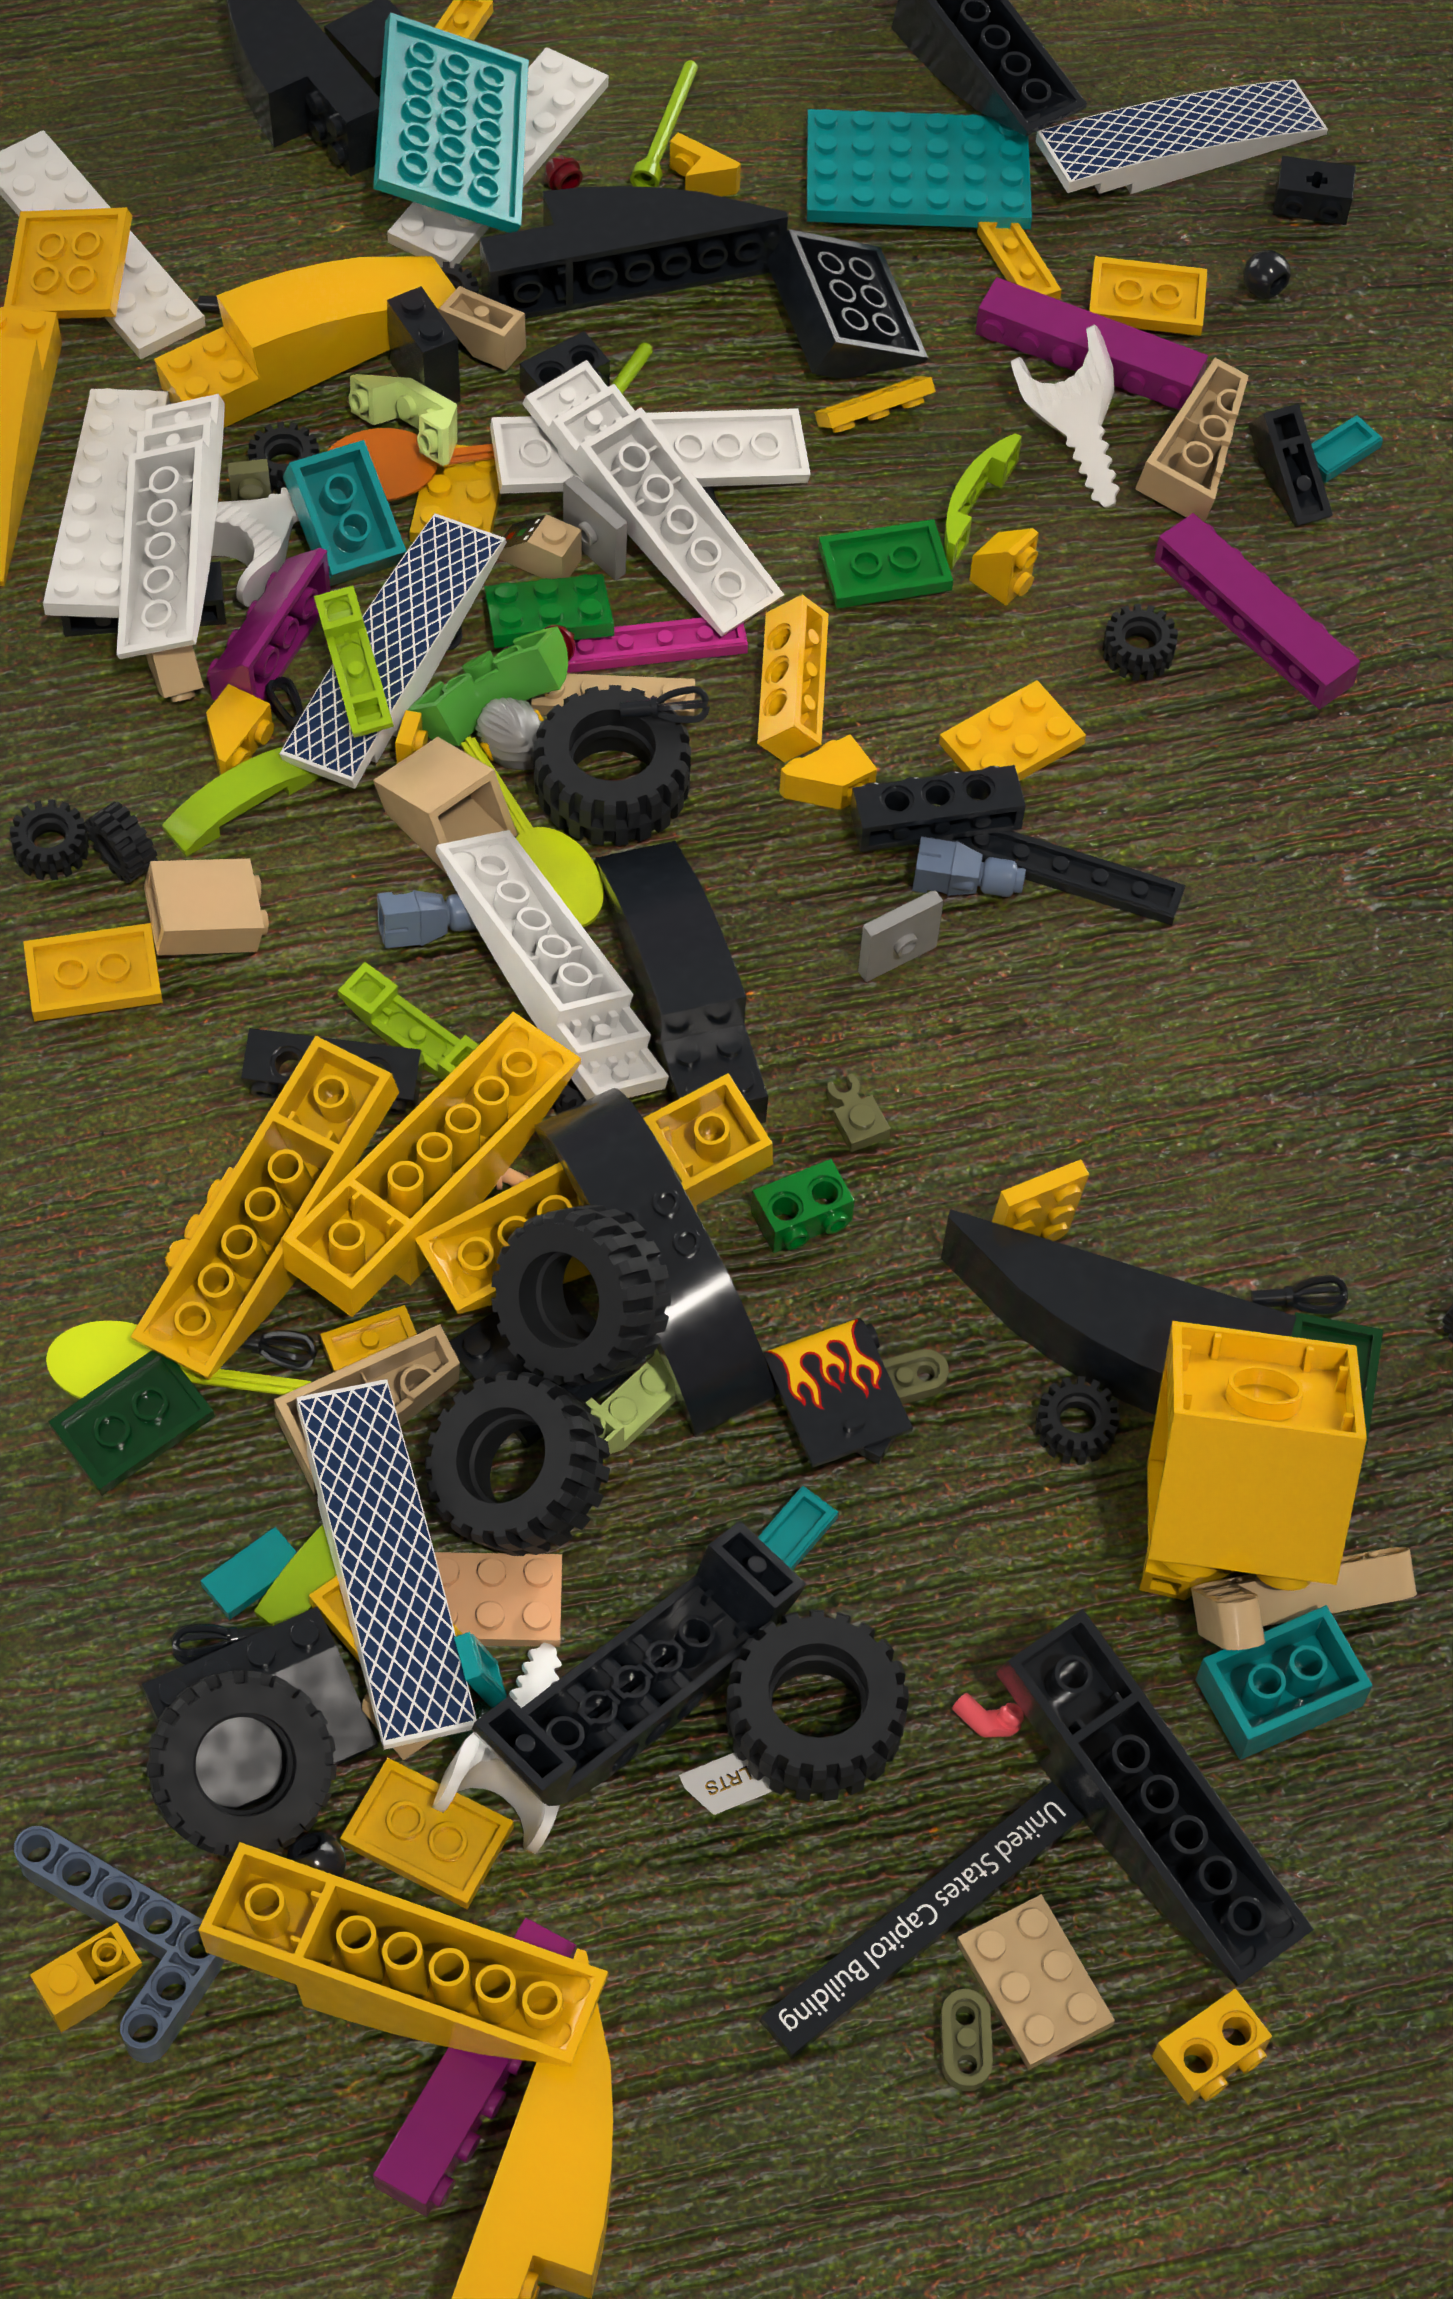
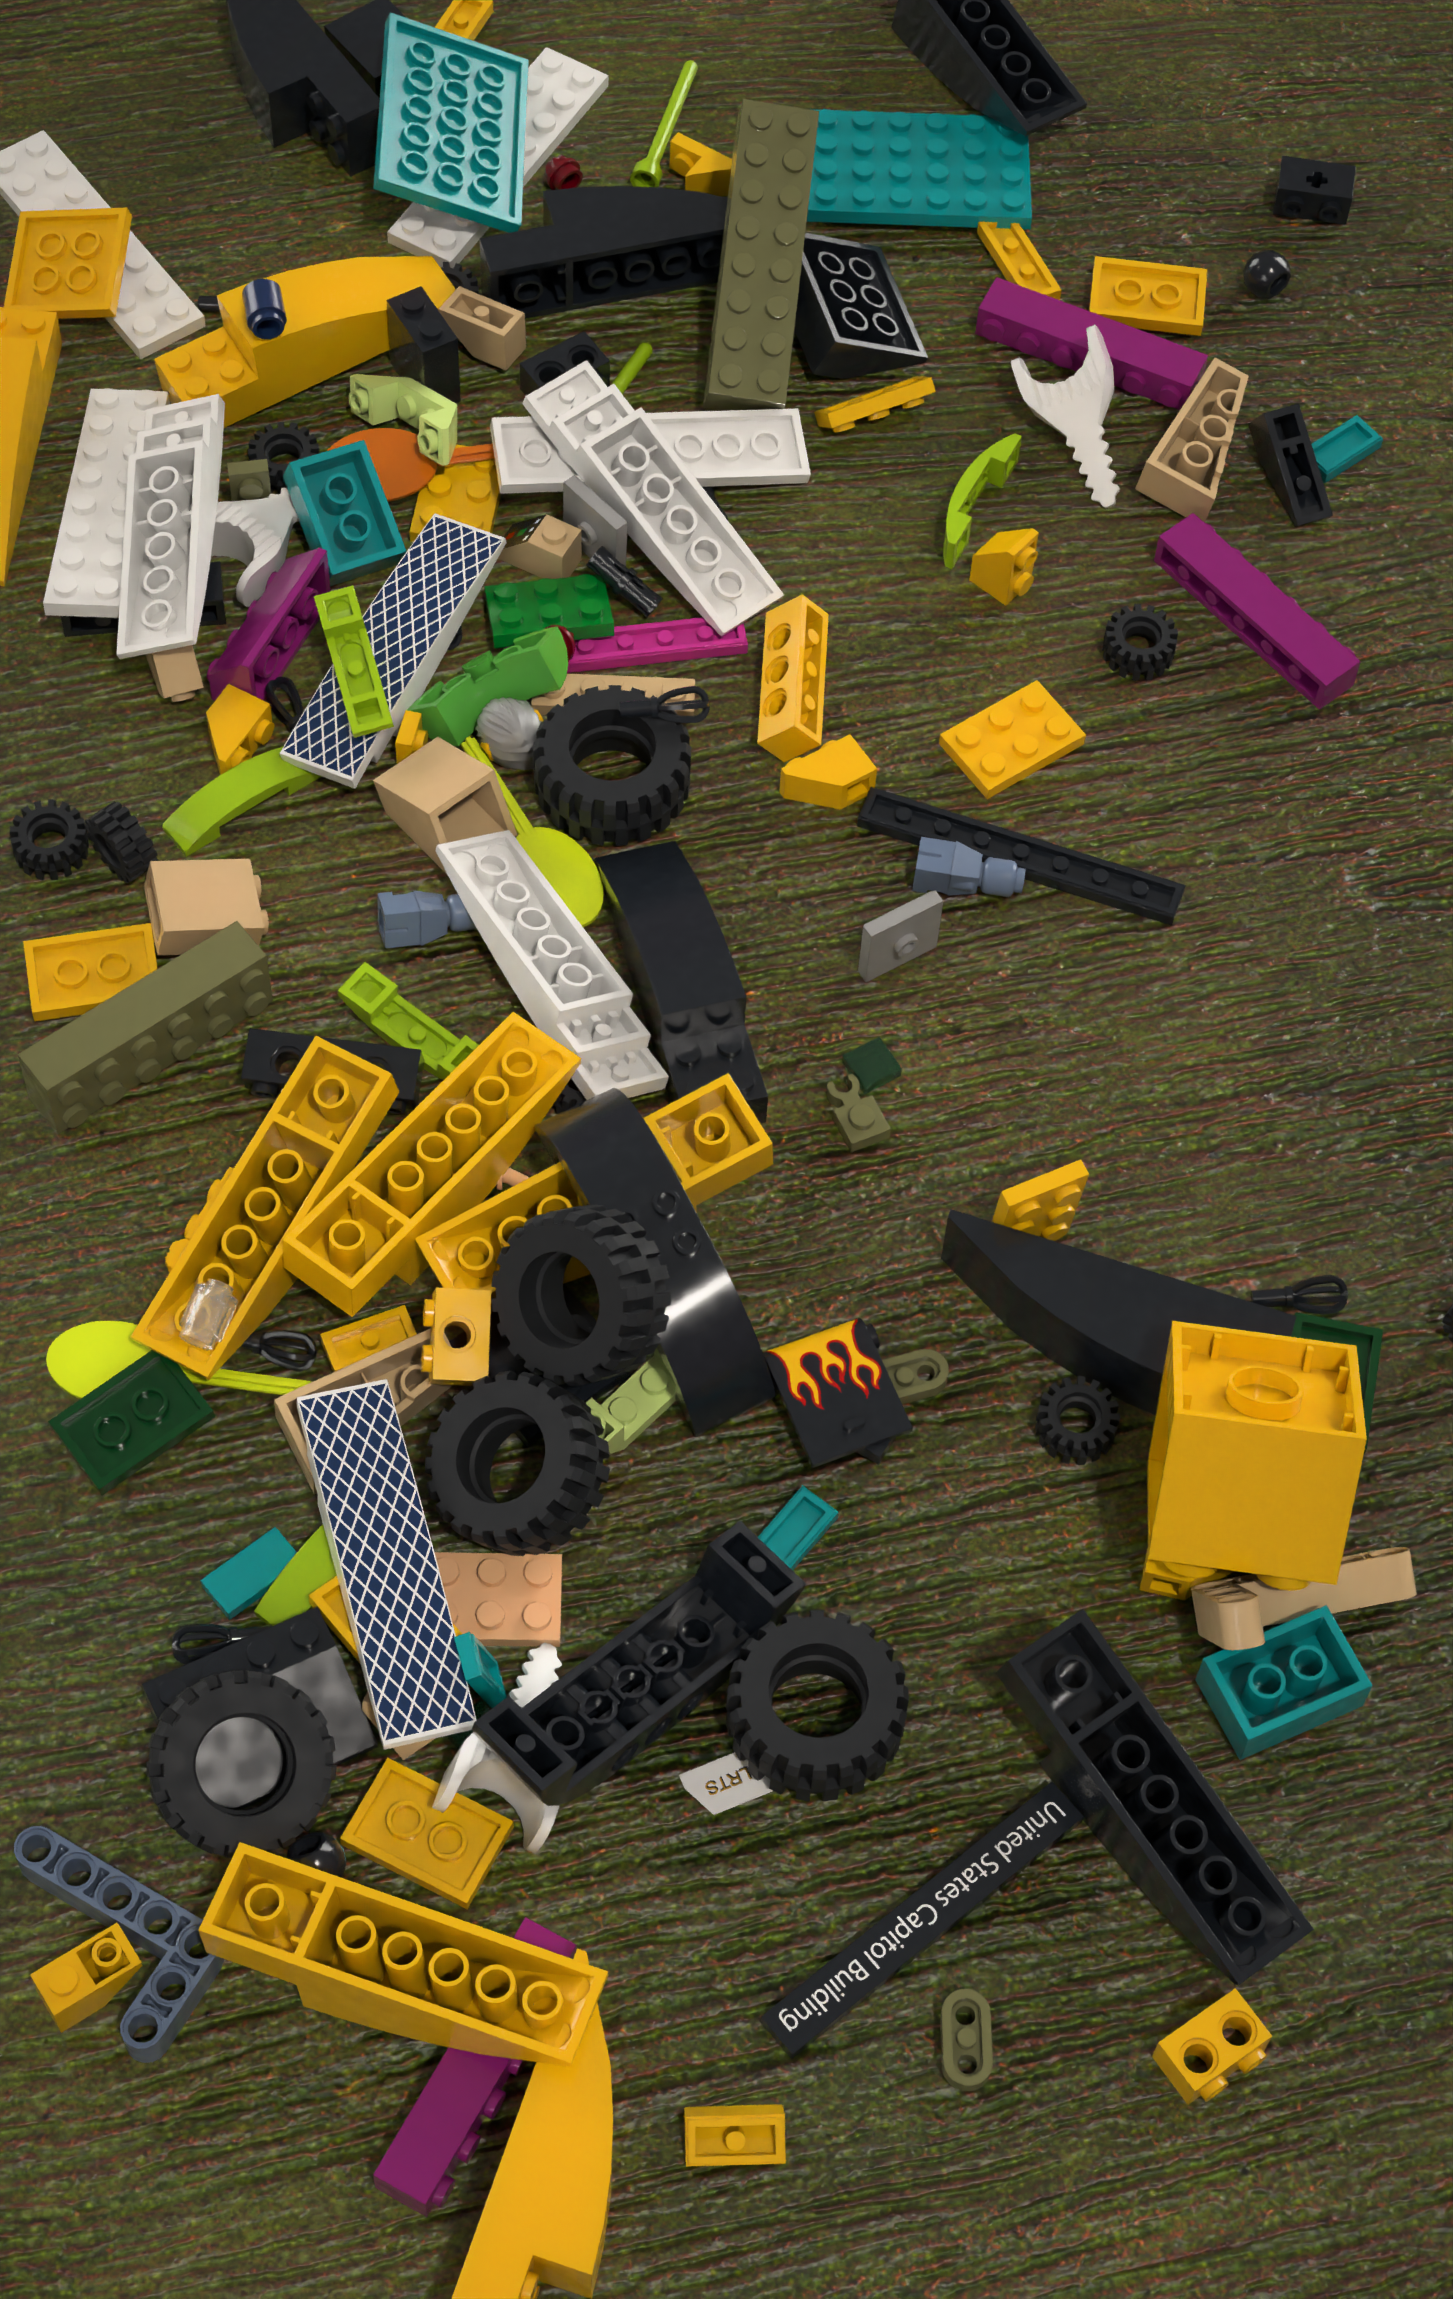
green brick [751,1159,855,1253] -> none
green plate [818,519,953,609] -> none
black brick [850,765,1026,852] -> none
coral arm [952,1693,1024,1738] -> none
tan plate [956,1894,1115,2070] -> none
slope [1036,80,1328,194] -> none
none -> olive brick [18,921,273,1135]
none -> clear brick [179,1279,239,1350]
none -> dark blue brick [242,279,287,339]
none -> yellow brick [421,1287,491,1386]
none -> black pin [586,546,663,618]
none -> yellow slope [684,2104,786,2167]
none -> olive brick [703,99,819,411]
none -> clear green tile [842,1037,902,1094]

